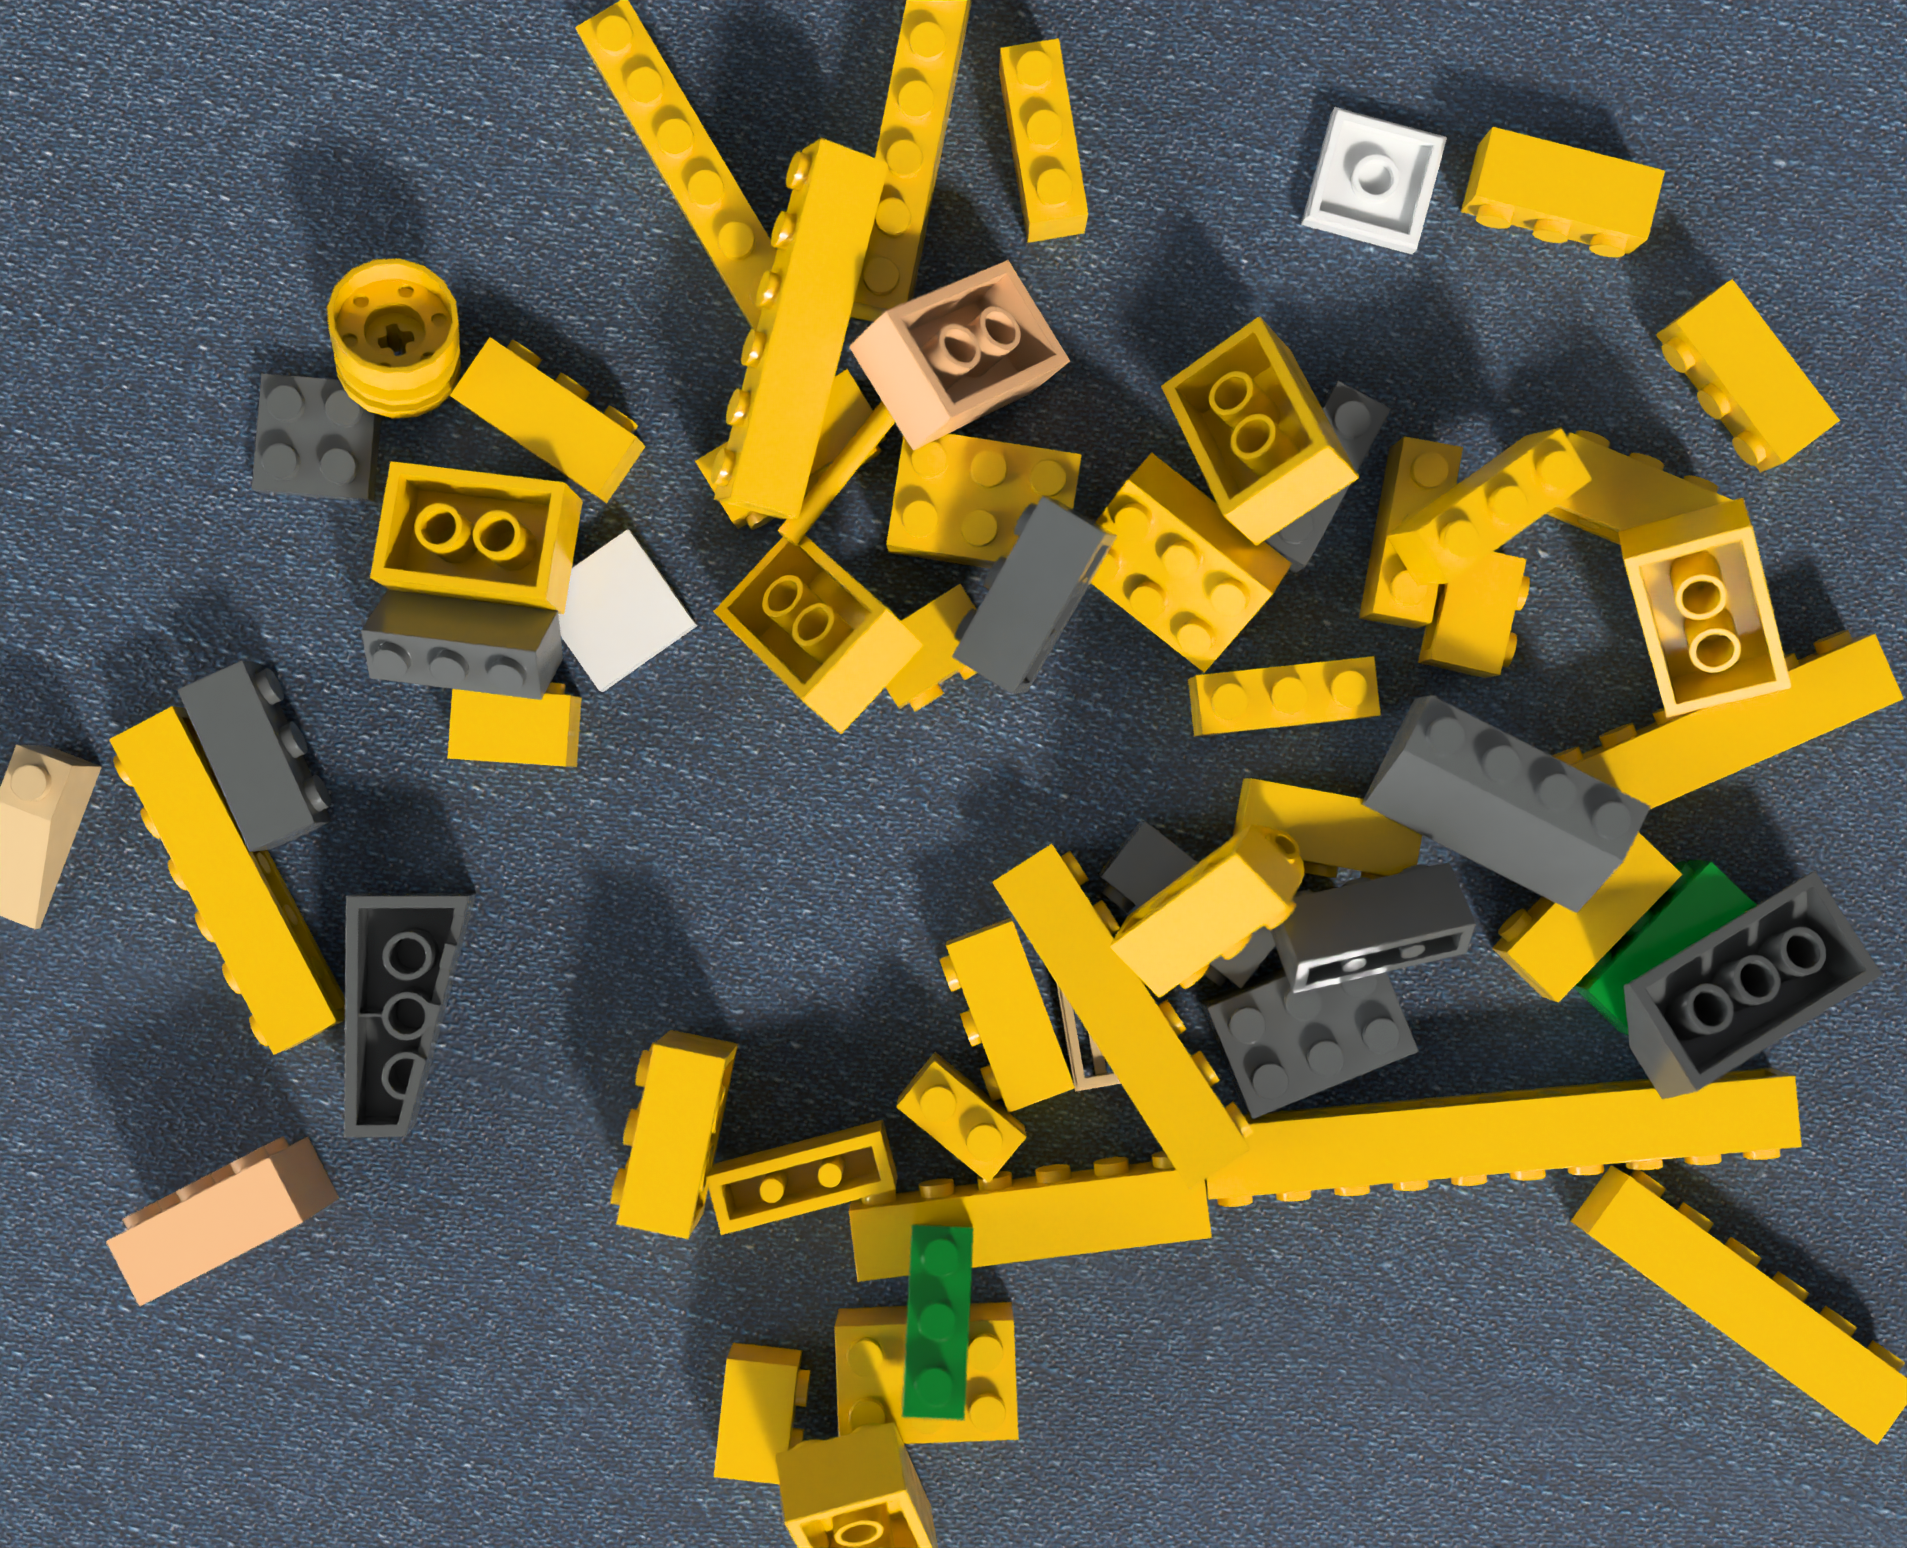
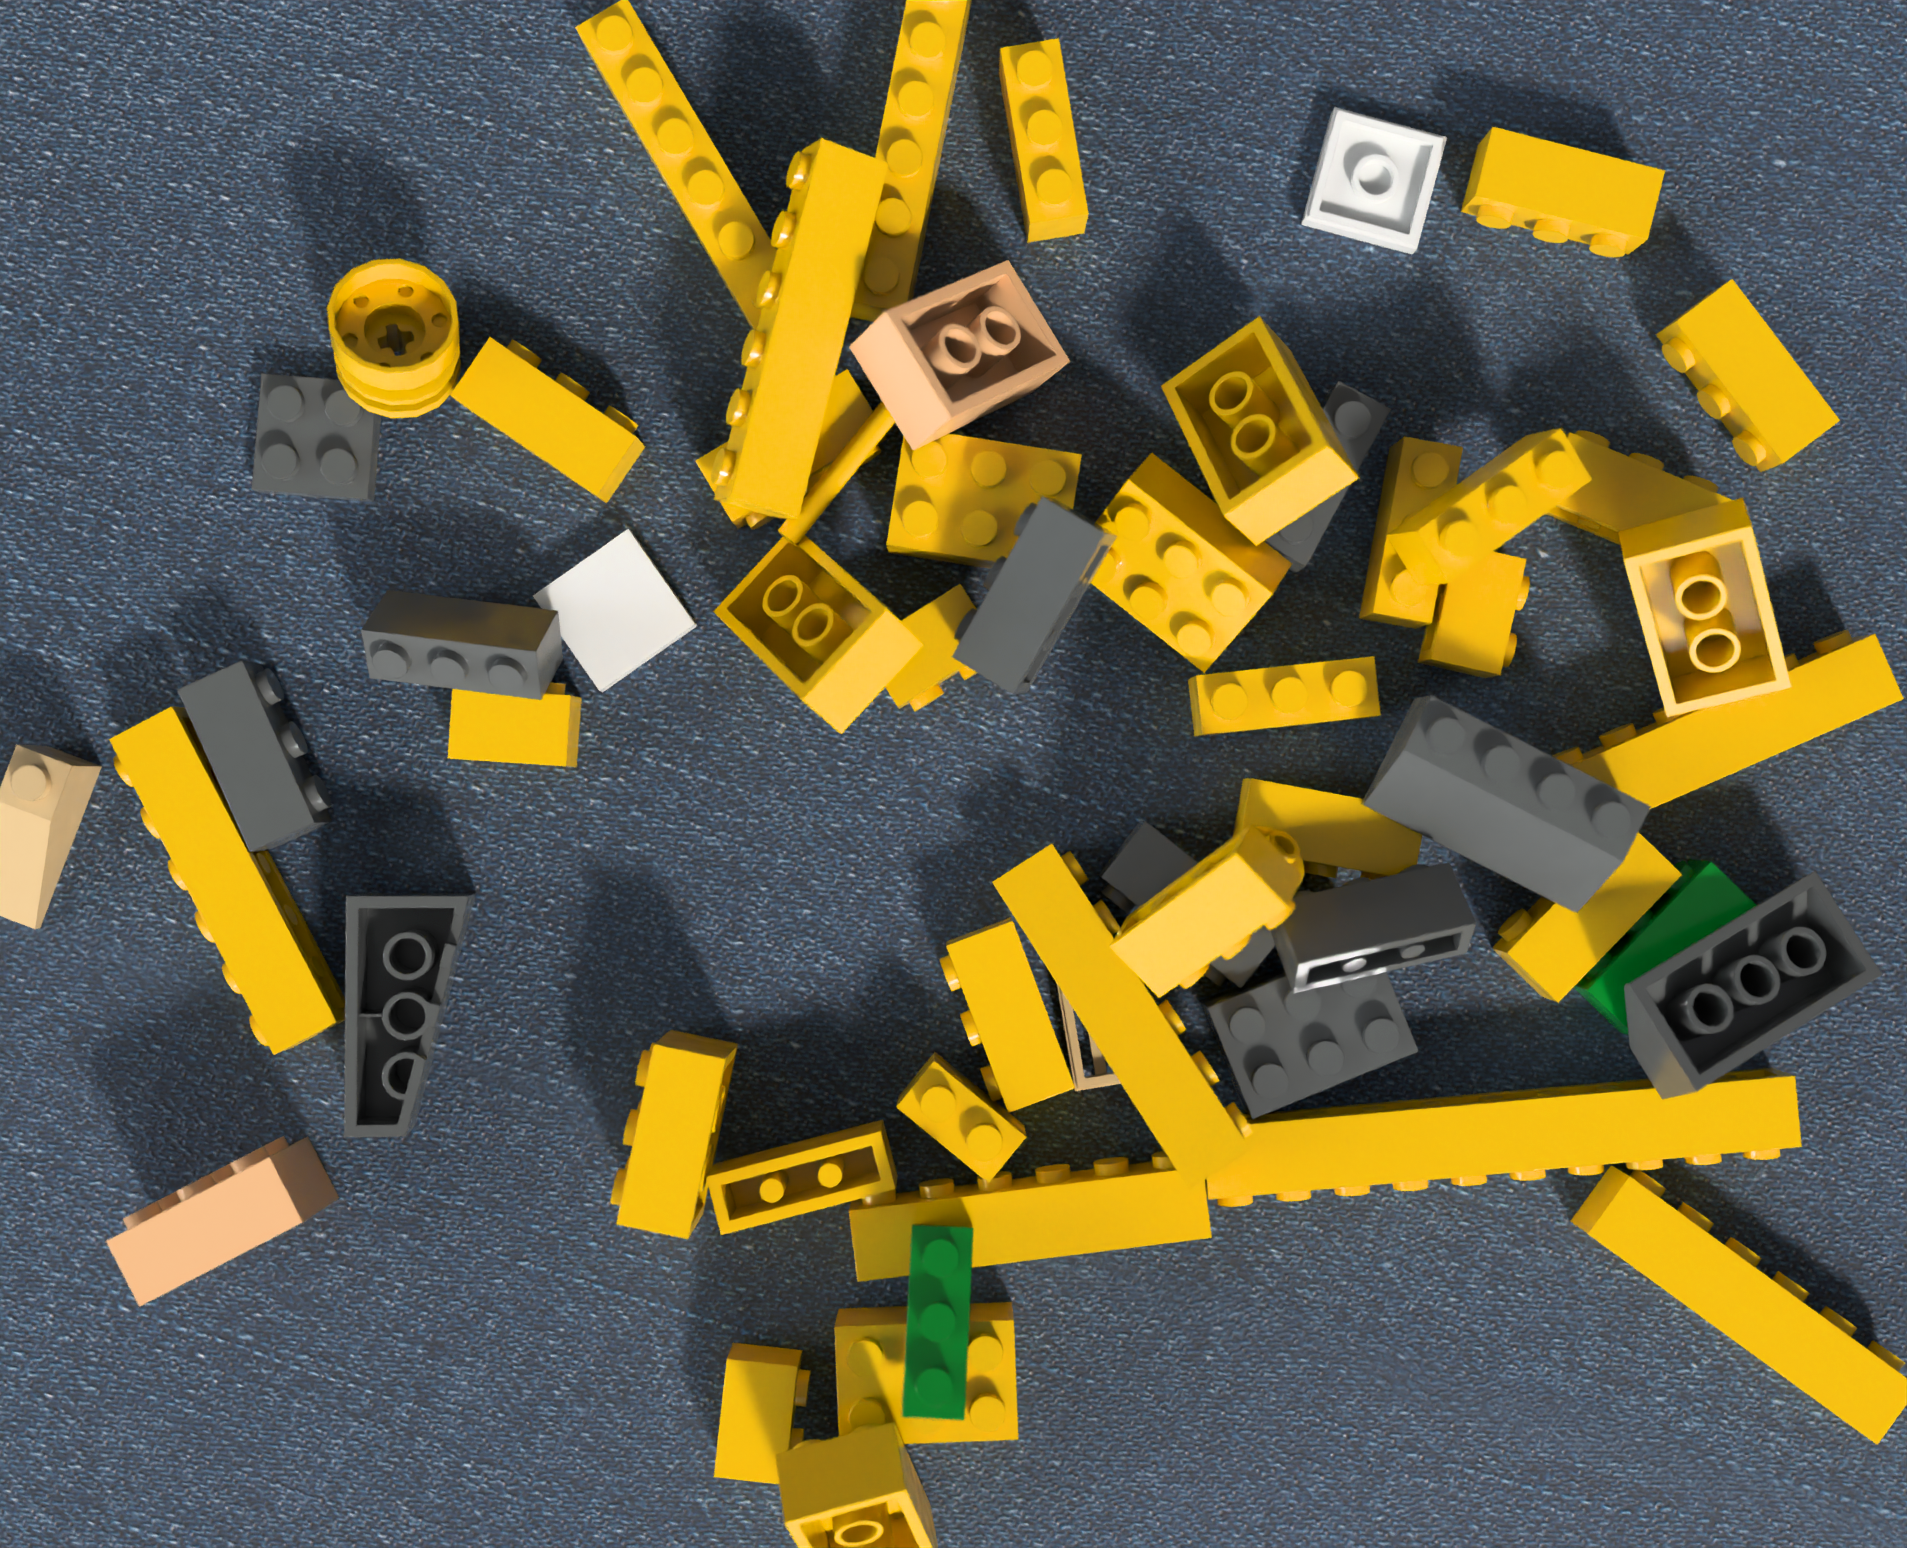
yellow brick [370,461,583,614] -> none

